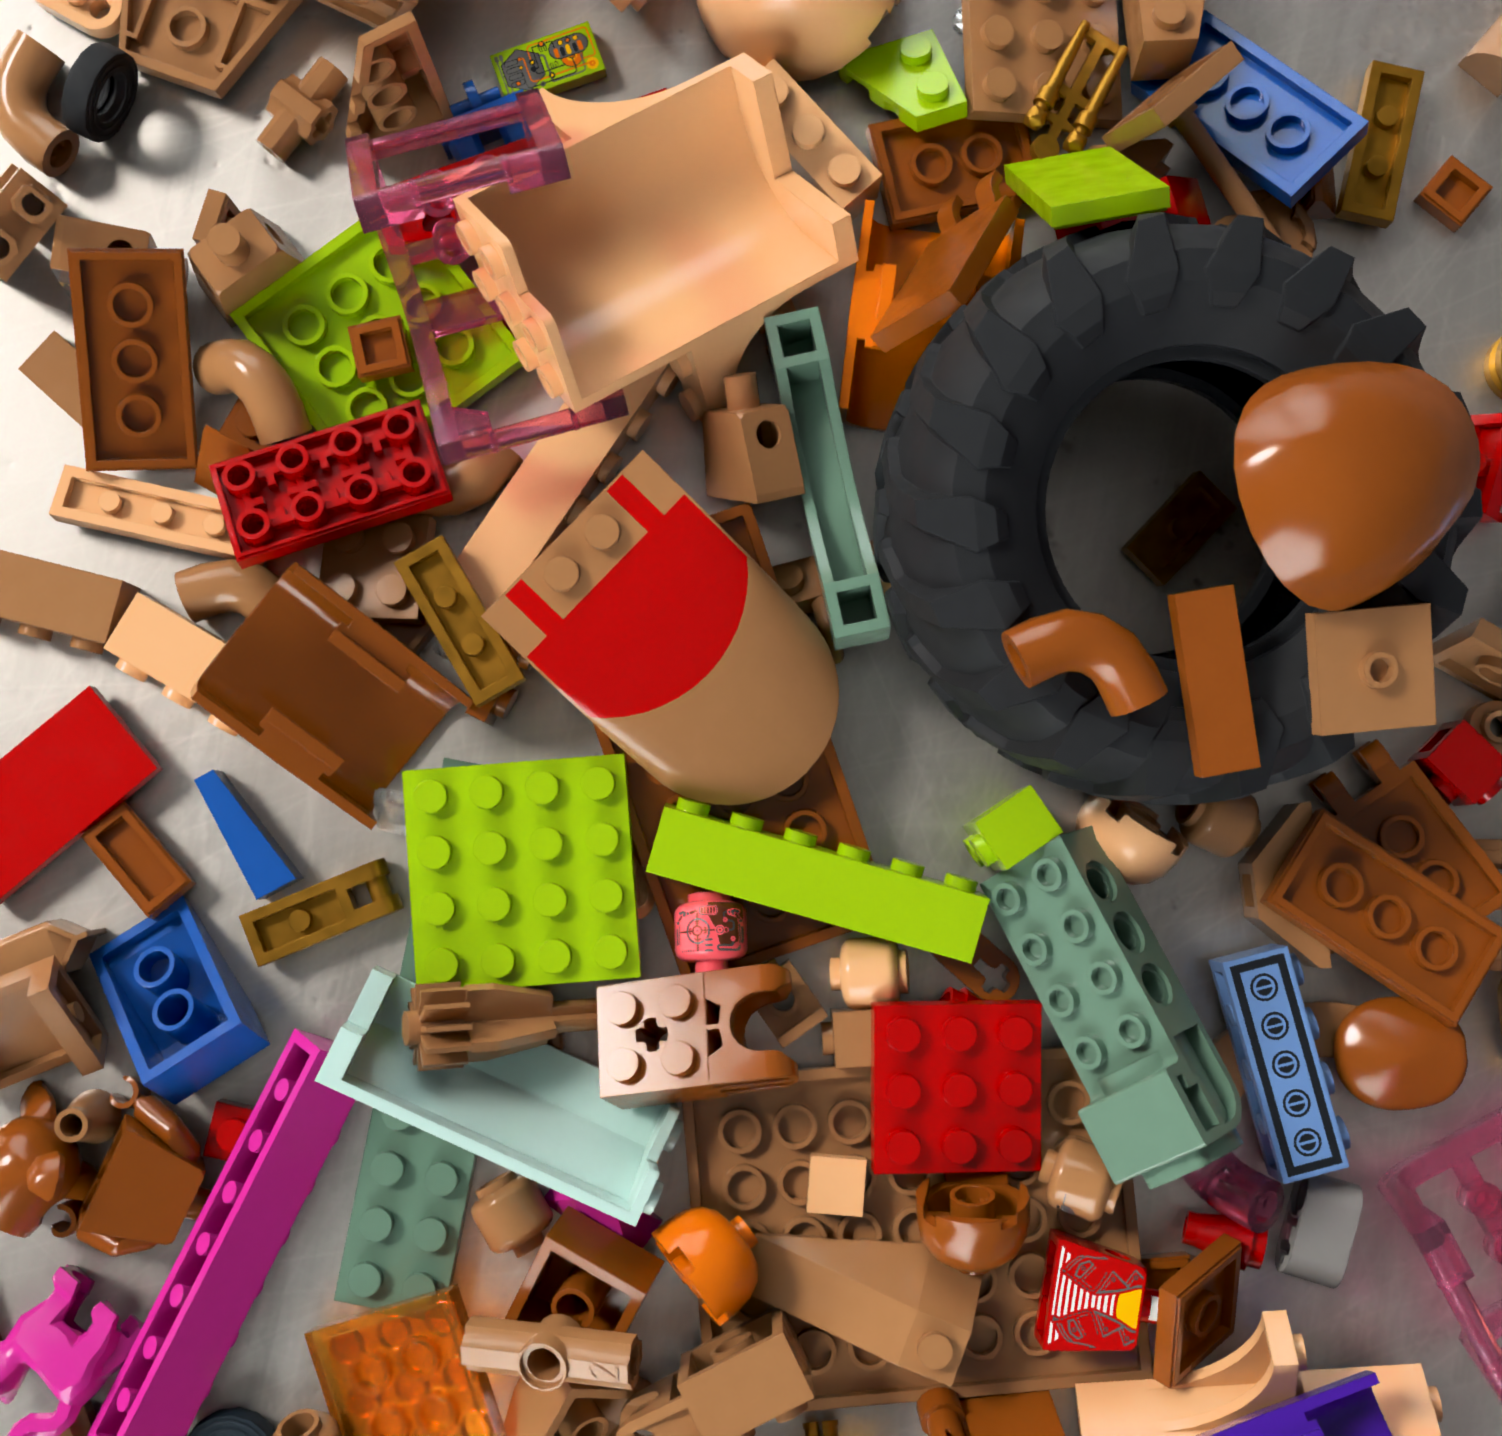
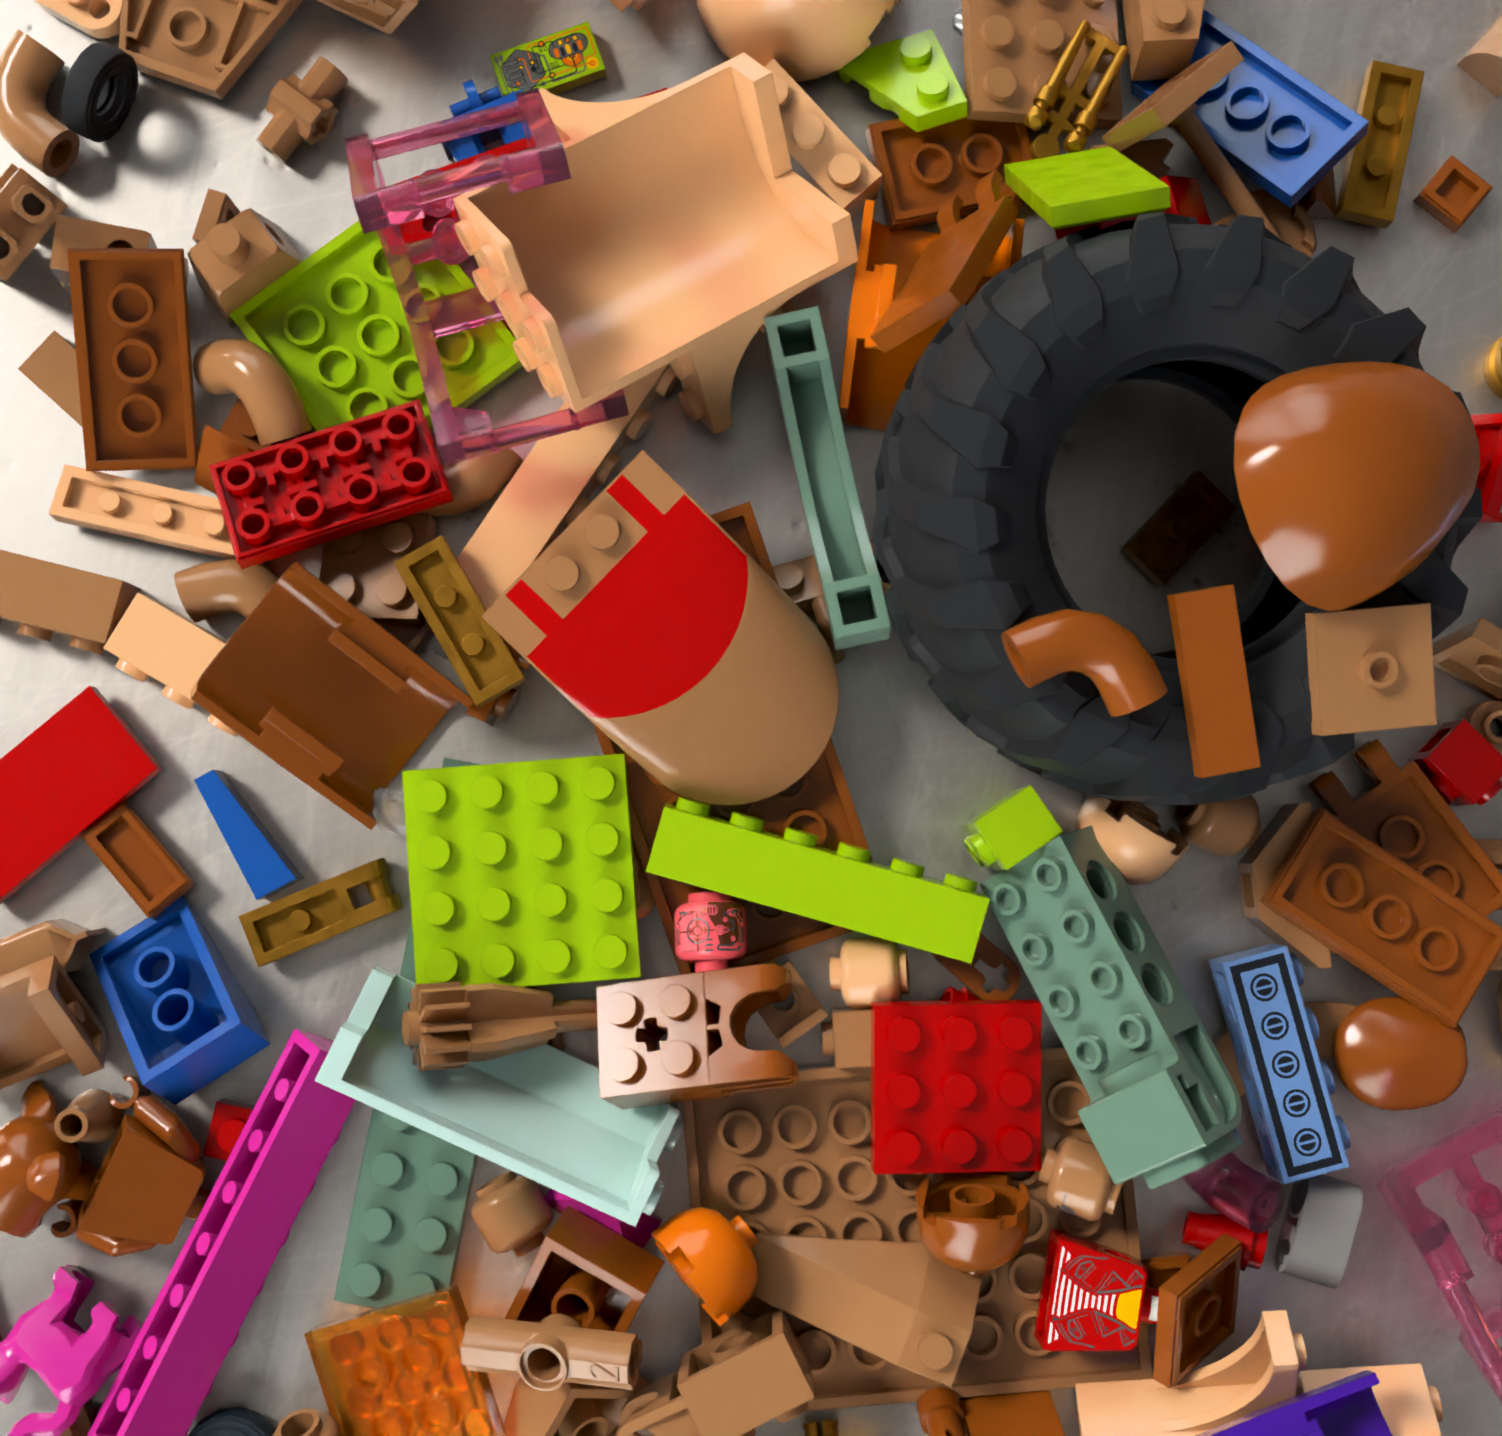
medium nougat wedge [346,10,453,163] -> none
dark orange tile [347,315,415,383] -> none
medium nougat torso [702,372,805,504] -> none
light nougat tile [806,1153,867,1217] -> none

